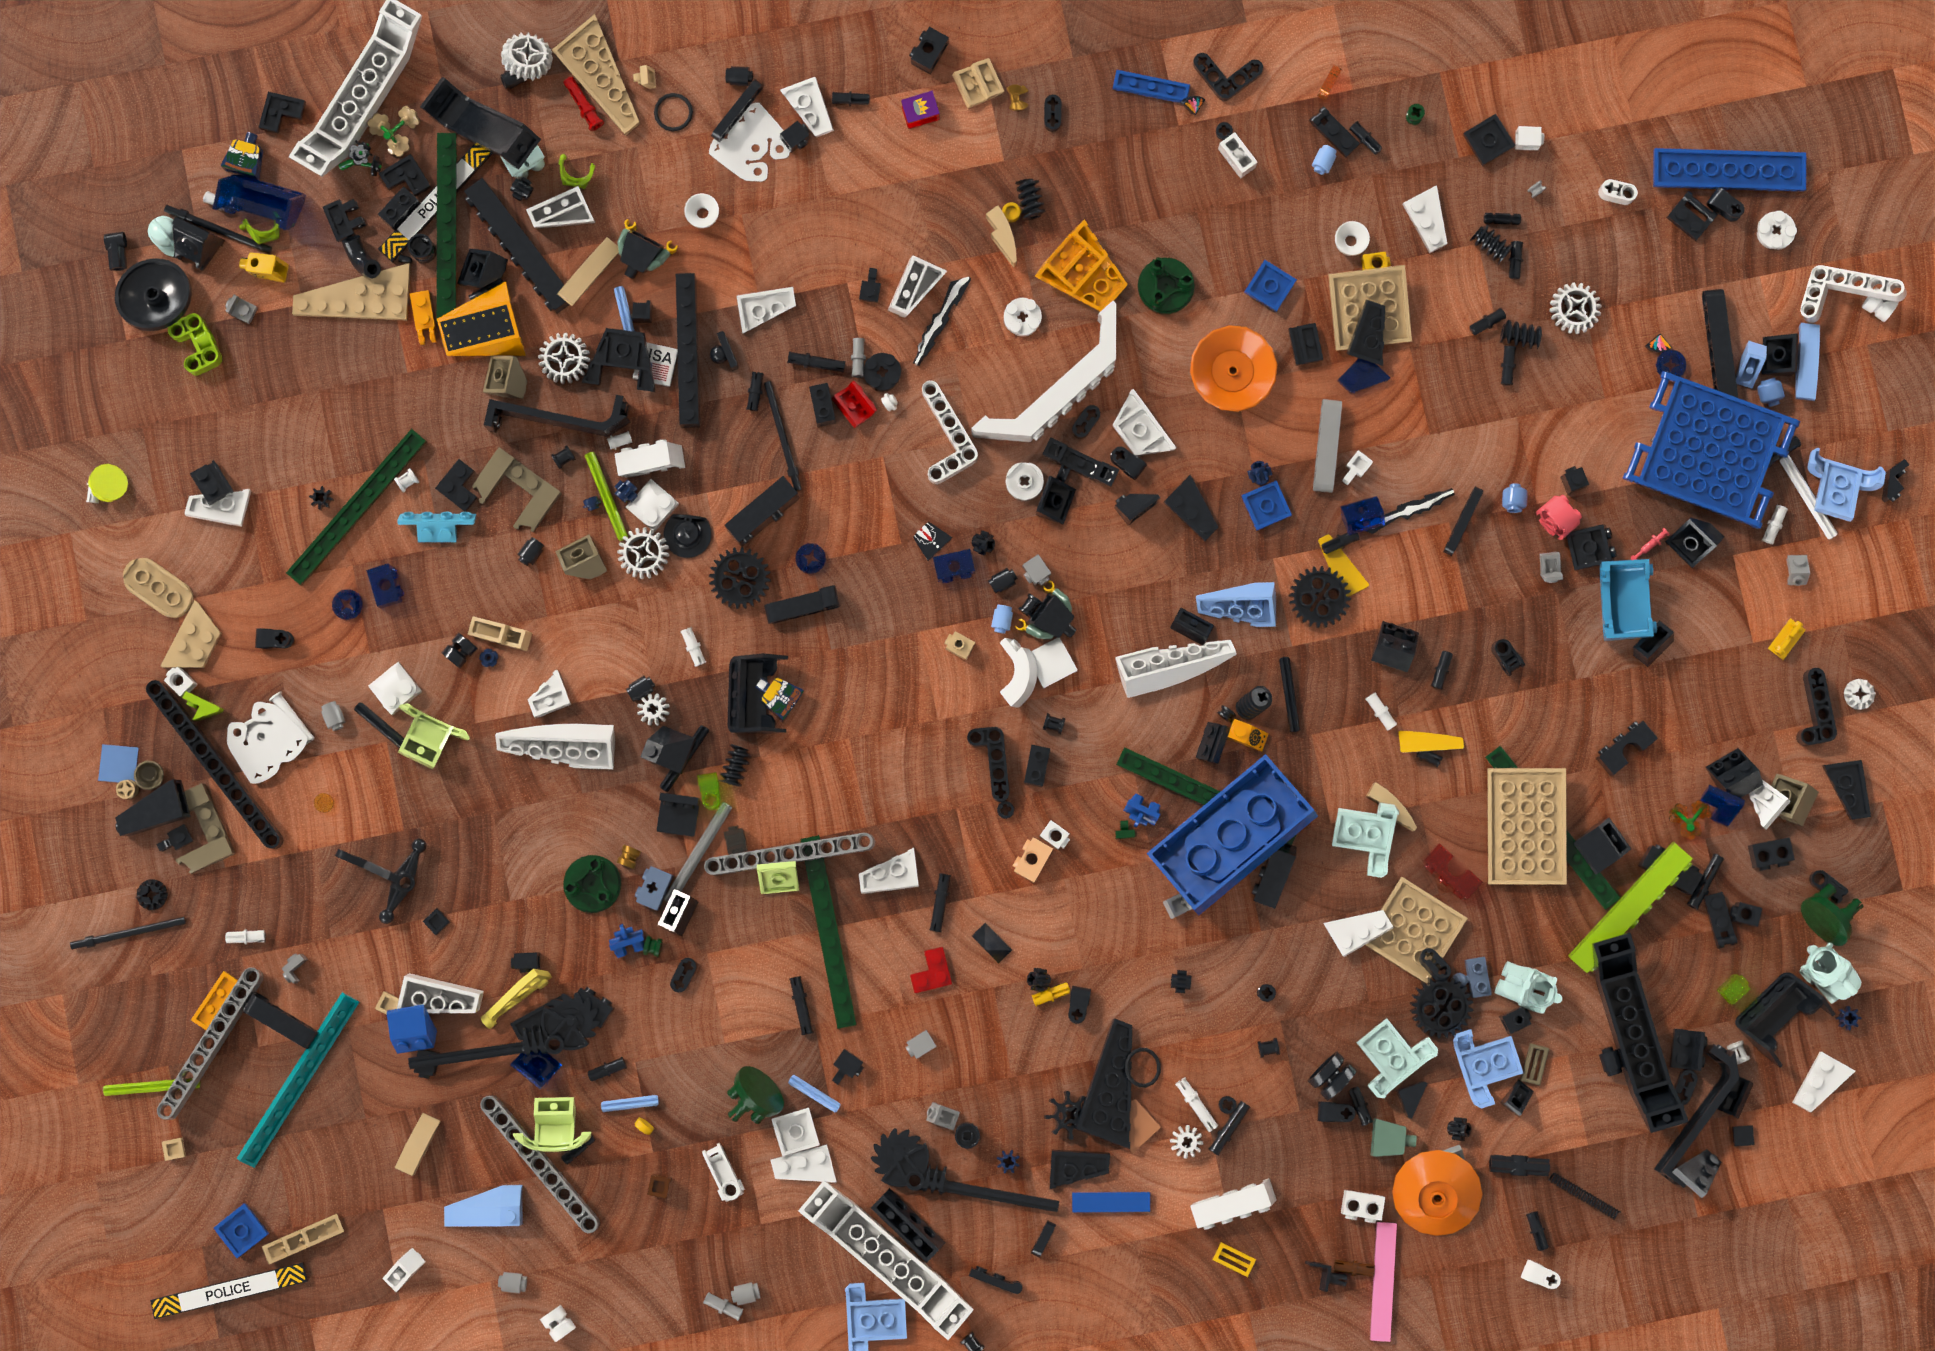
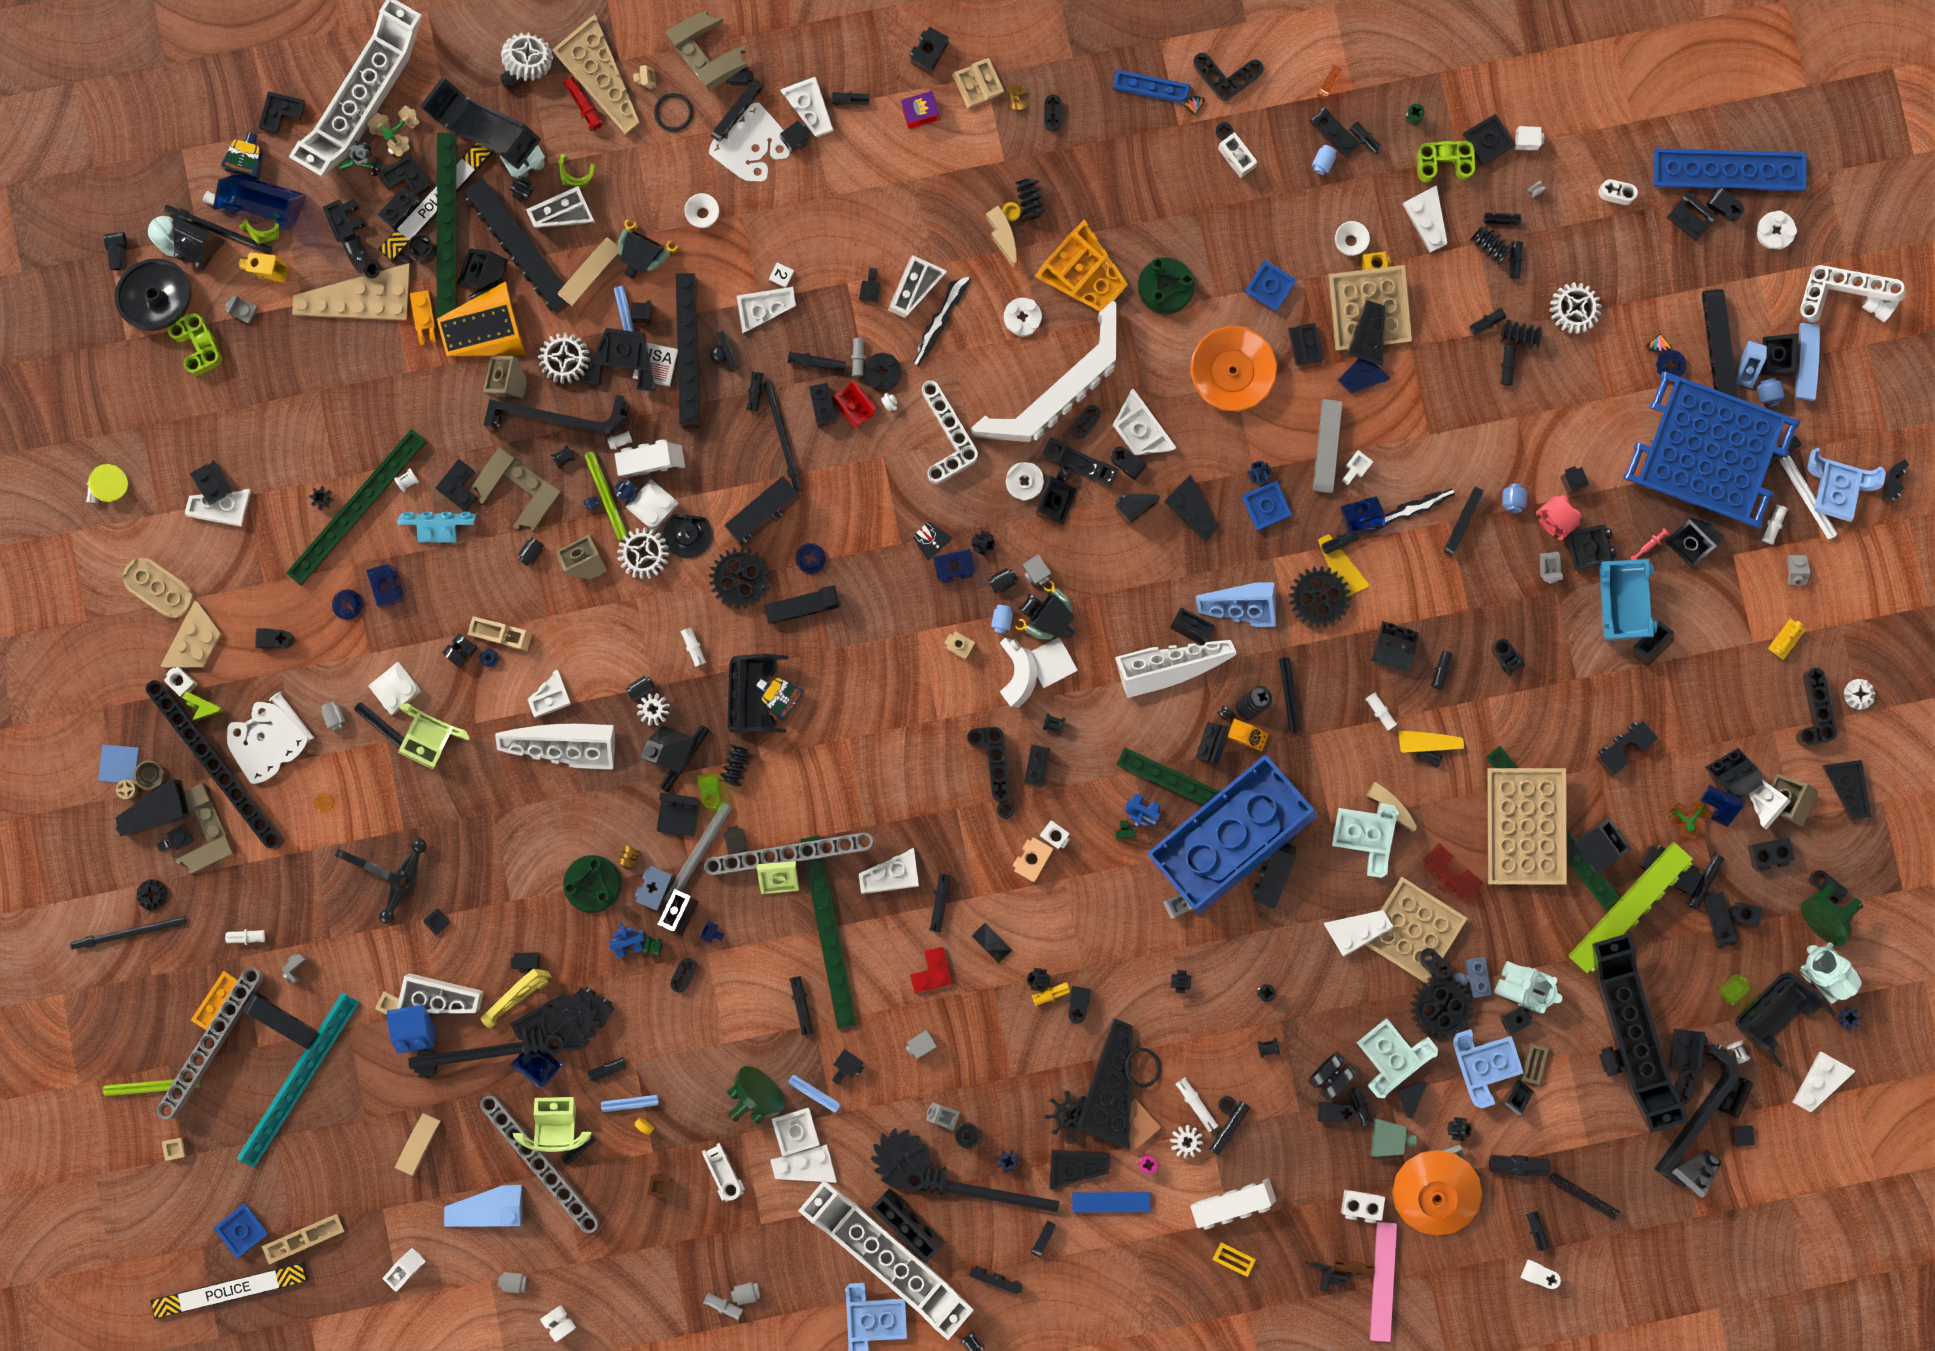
none -> dark tan wedge [665,11,747,92]
none -> clear blue tile [700,920,724,943]
none -> white tile [769,263,794,288]
none -> dark pink bush [1139,1155,1157,1174]
none -> lime beam [1417,141,1475,183]

